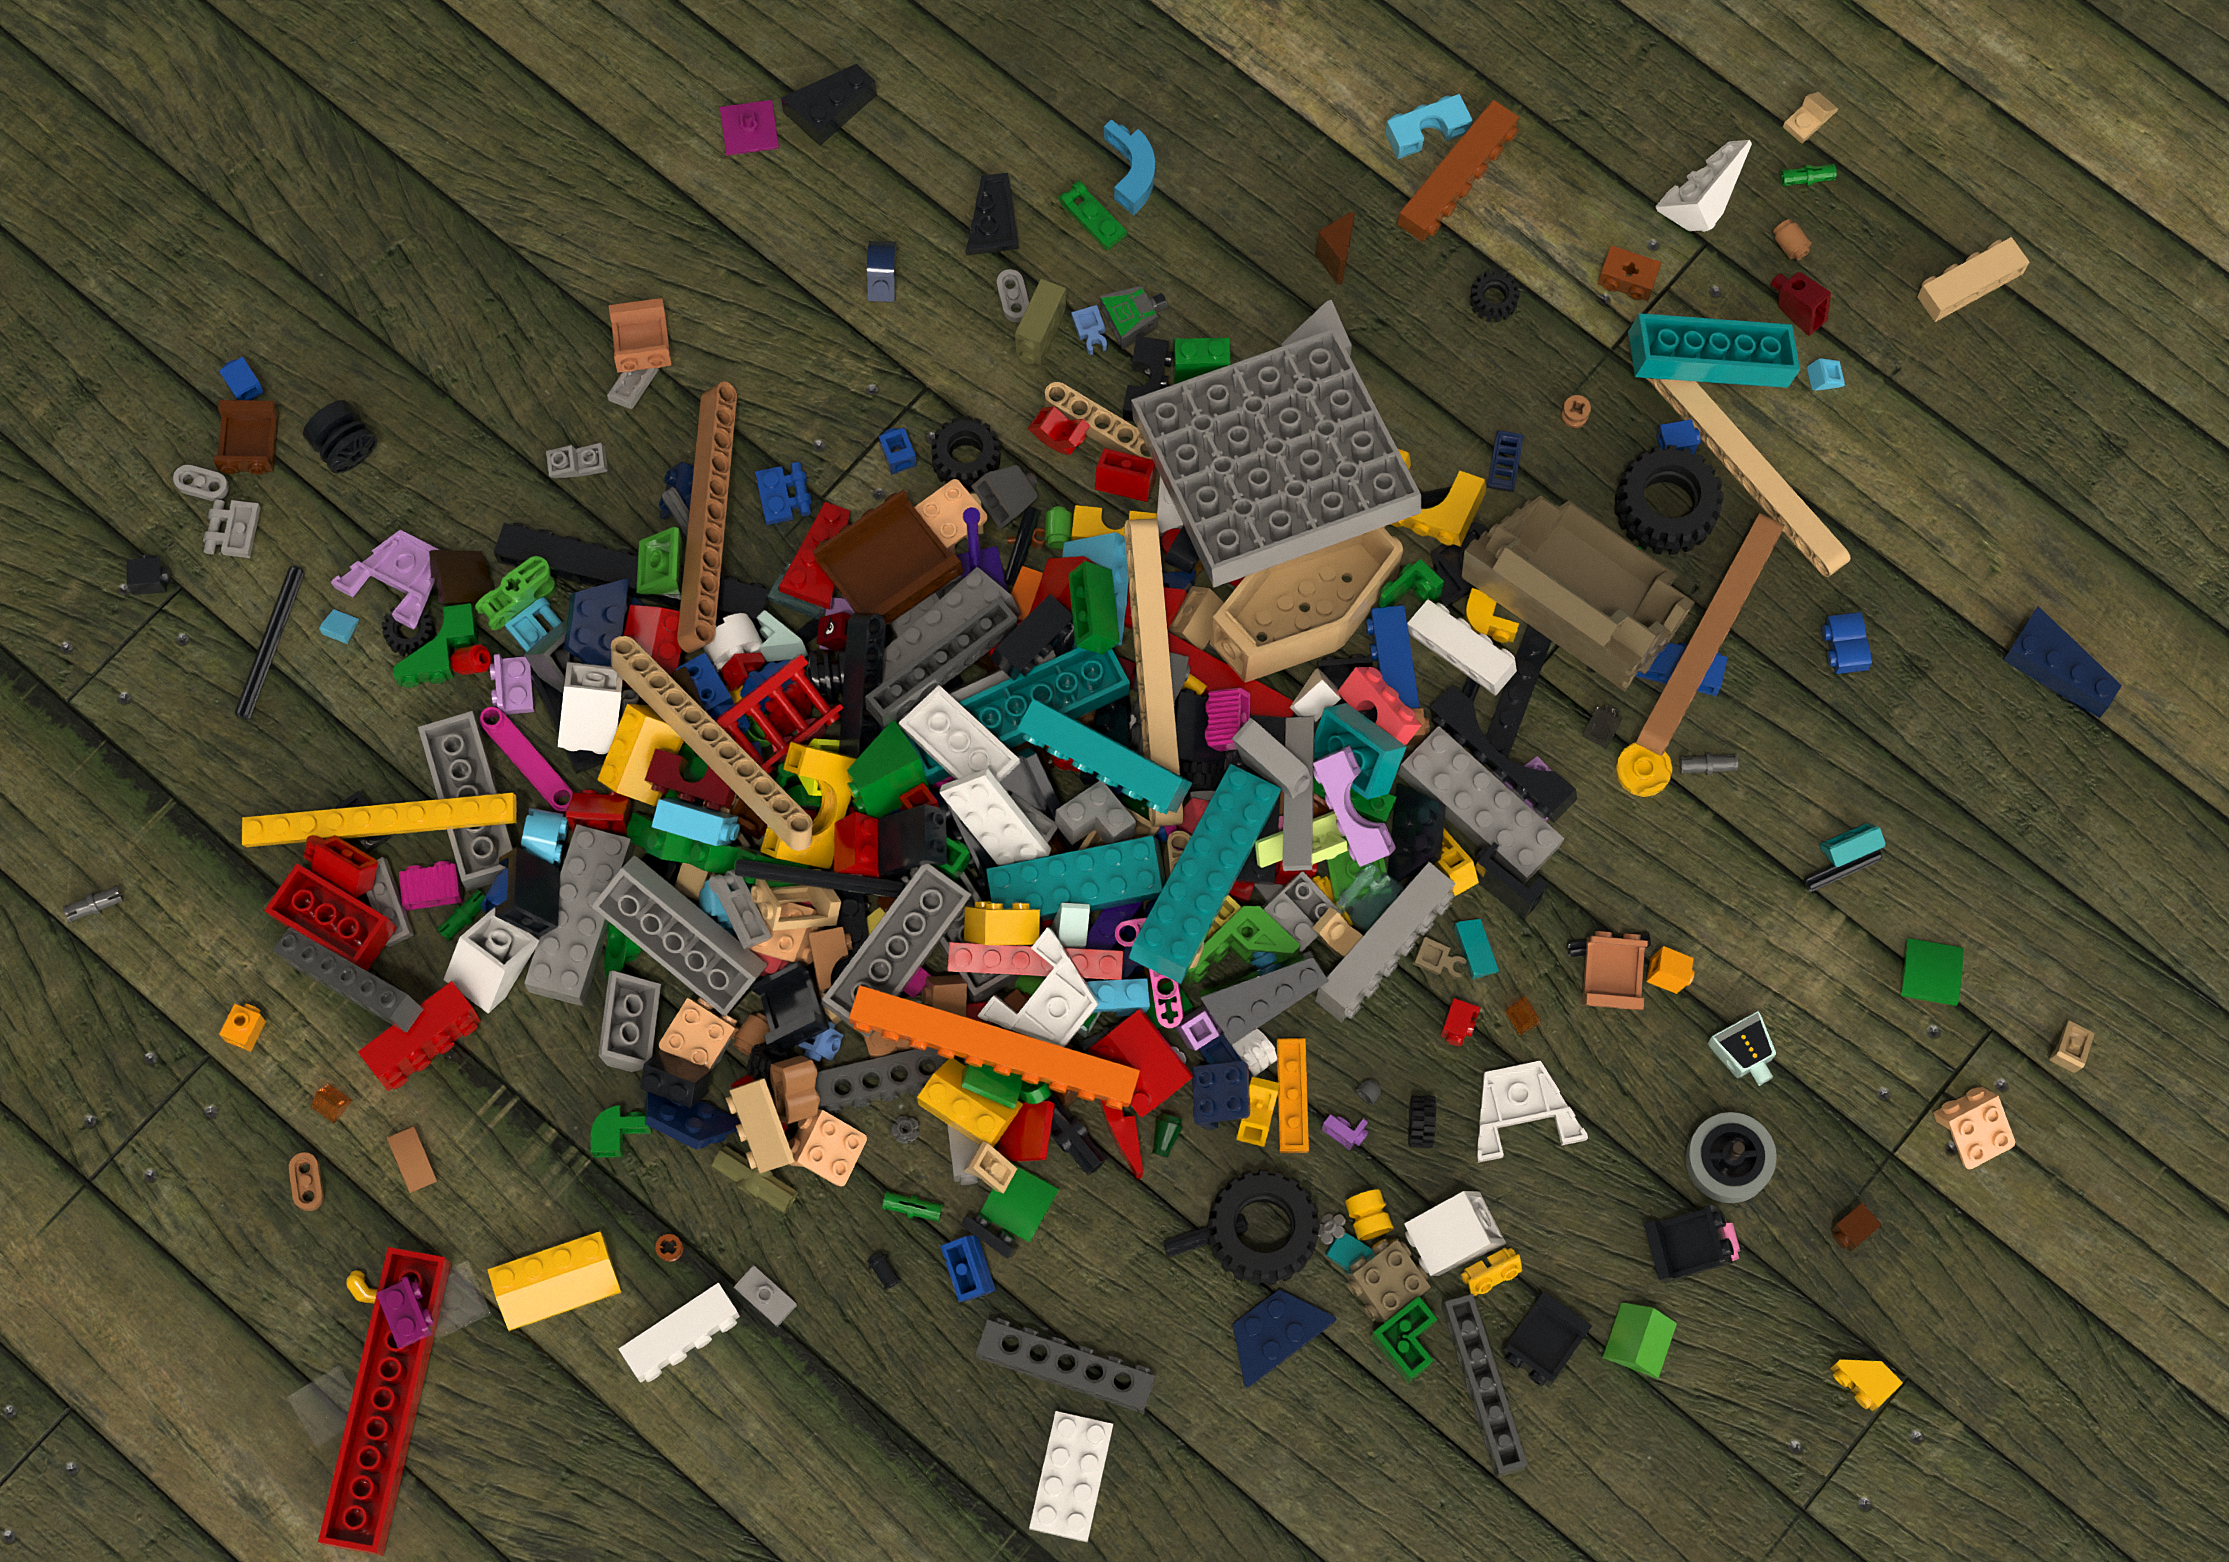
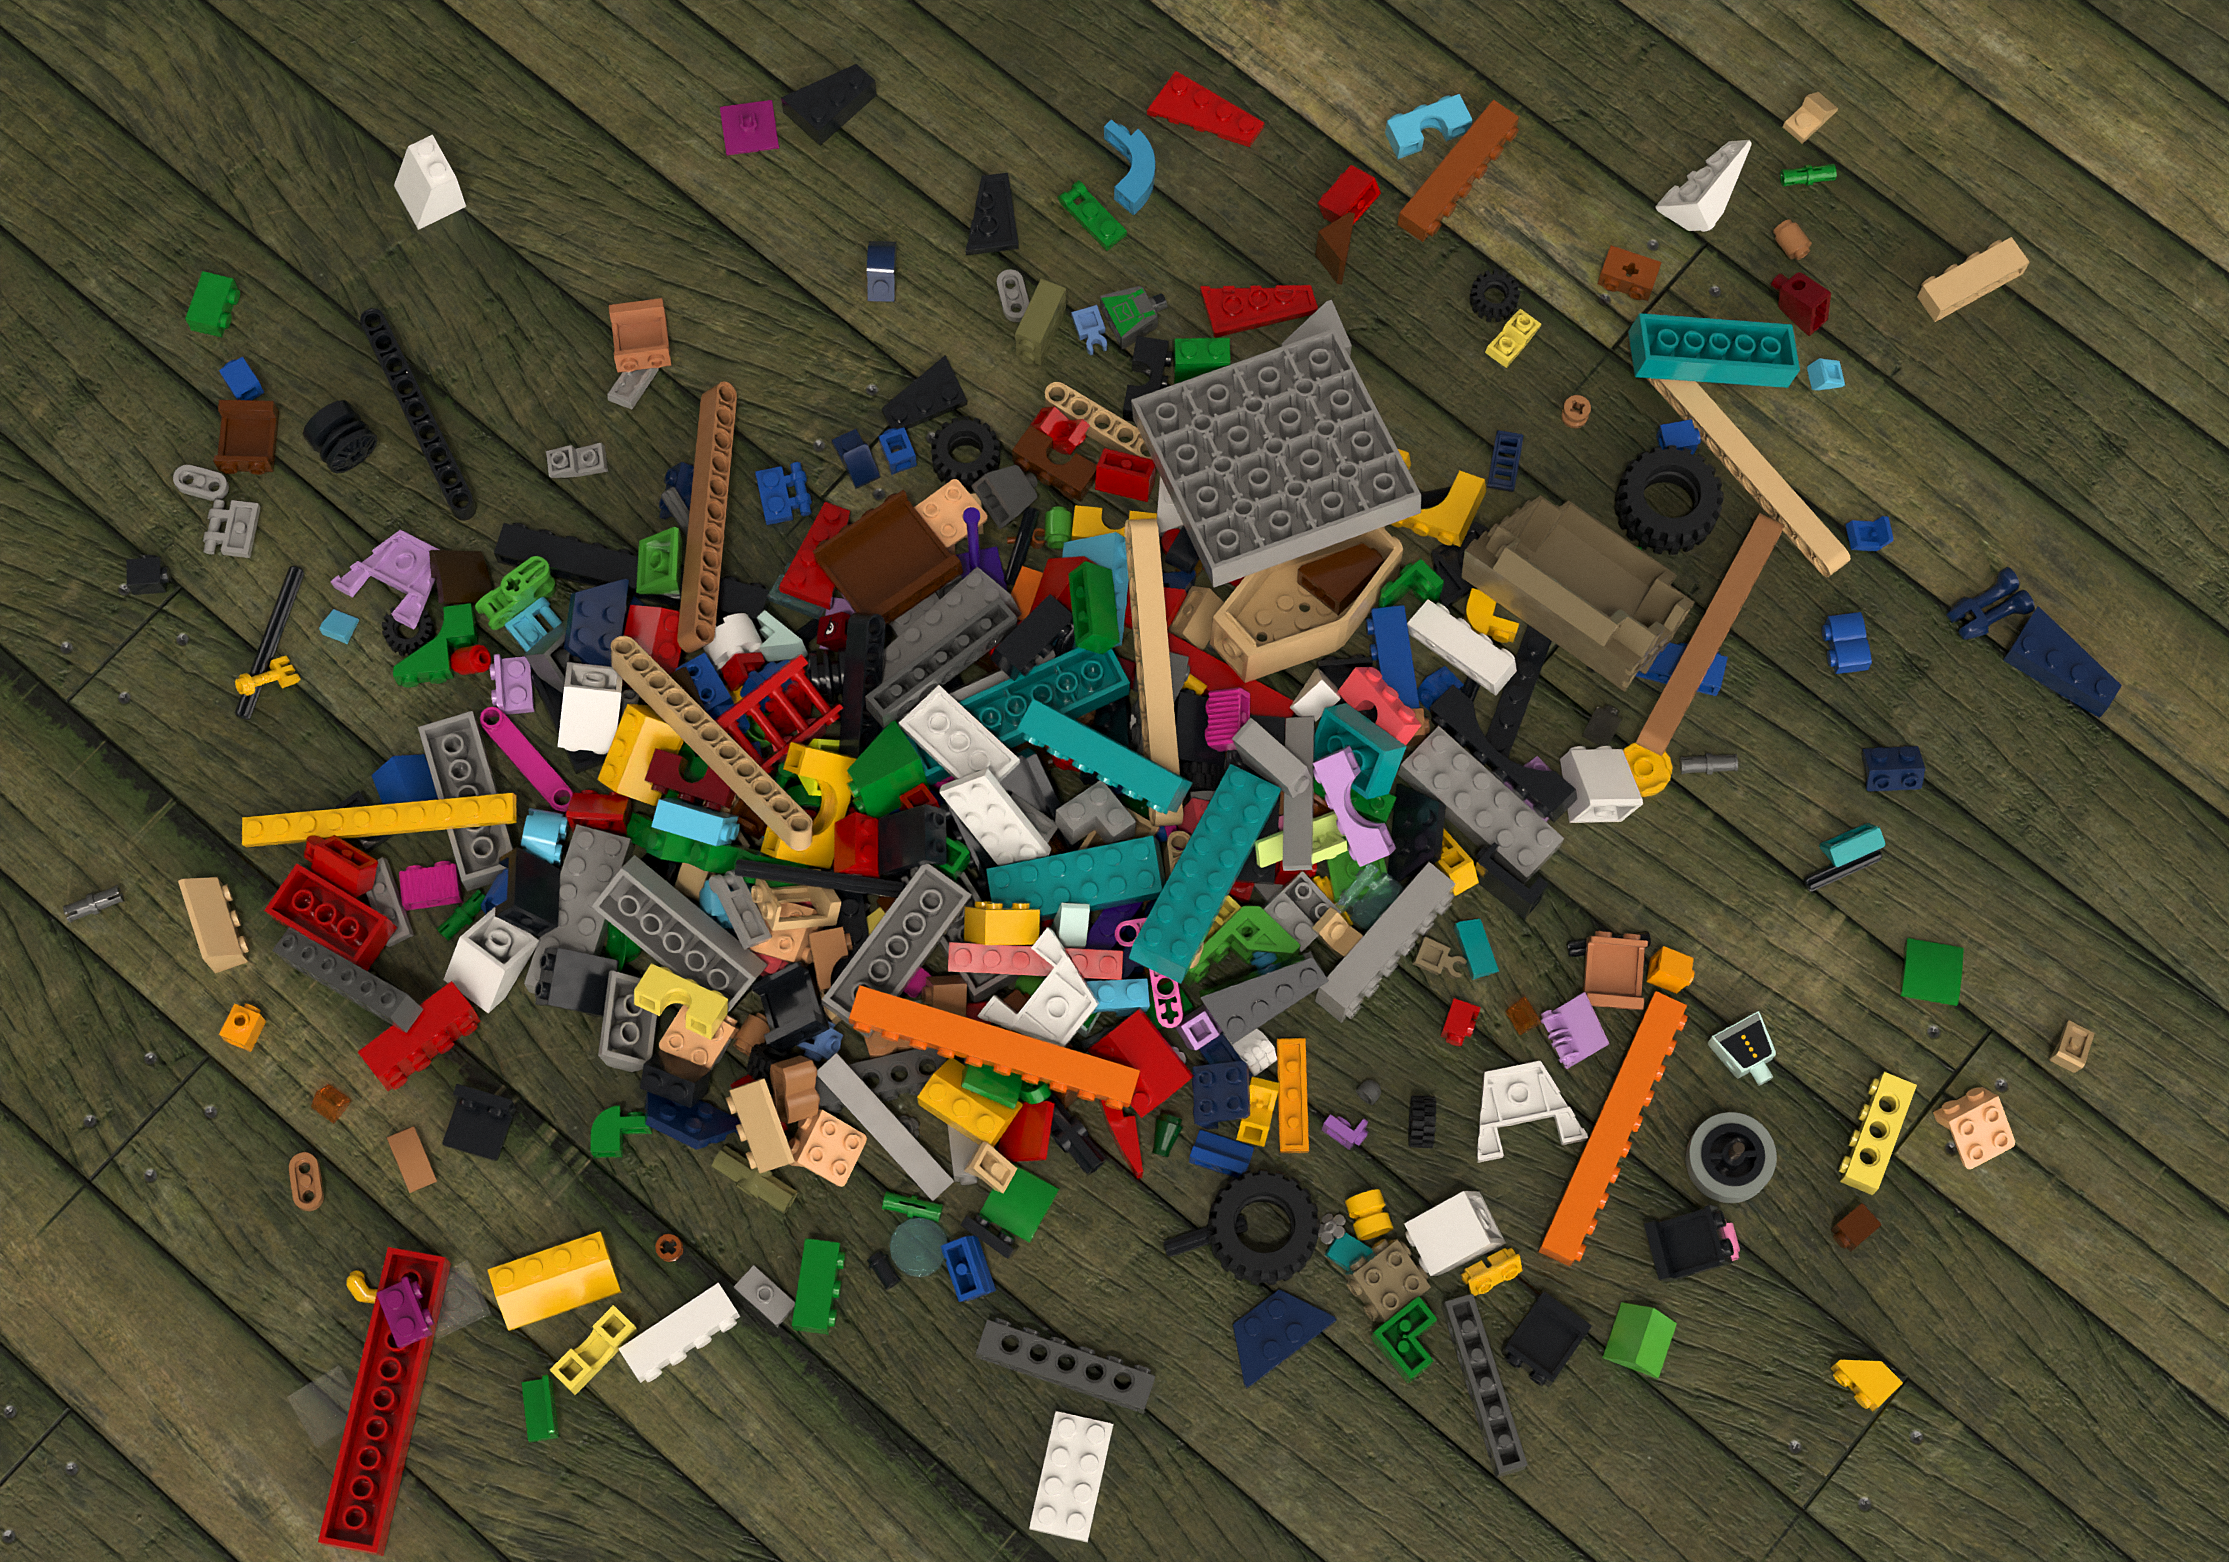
none -> tan slope [178,877,250,974]
none -> green brick [185,271,240,338]
none -> yellow hinge [235,656,301,696]
none -> black beam [360,308,477,521]
none -> blue slope [371,754,438,805]
none -> white slope [394,135,466,230]
none -> black bracket [442,1084,516,1161]
none -> green panel [521,1374,559,1443]
none -> black panel [535,948,619,1017]
none -> light yellow arch [550,1305,638,1395]
none -> light yellow arch [634,963,728,1040]
none -> green brick [792,1238,846,1335]
none -> light grey tile [817,1053,954,1201]
none -> dark blue slope [832,429,880,489]
none -> black wing [882,355,967,430]
none -> clear light blue tile [889,1218,947,1277]
none -> reddish brown arch [1012,425,1097,502]
none -> red wing [1147,71,1264,147]
none -> blue panel [1189,1130,1254,1178]
none -> red wing [1200,285,1318,338]
none -> reddish brown slope [1297,543,1384,616]
none -> red brick [1317,165,1381,225]
none -> blue bracket [1417,666,1464,711]
none -> light yellow slope [1485,309,1541,368]
none -> orange brick [1538,991,1688,1267]
none -> lavender hinge [1541,992,1610,1069]
none -> white slope [1560,746,1643,823]
none -> light yellow brick [1839,1072,1917,1195]
none -> blue bracket [1846,516,1894,551]
none -> dark blue bracket [1862,746,1925,792]
none -> dark blue piece [1947,567,2035,640]

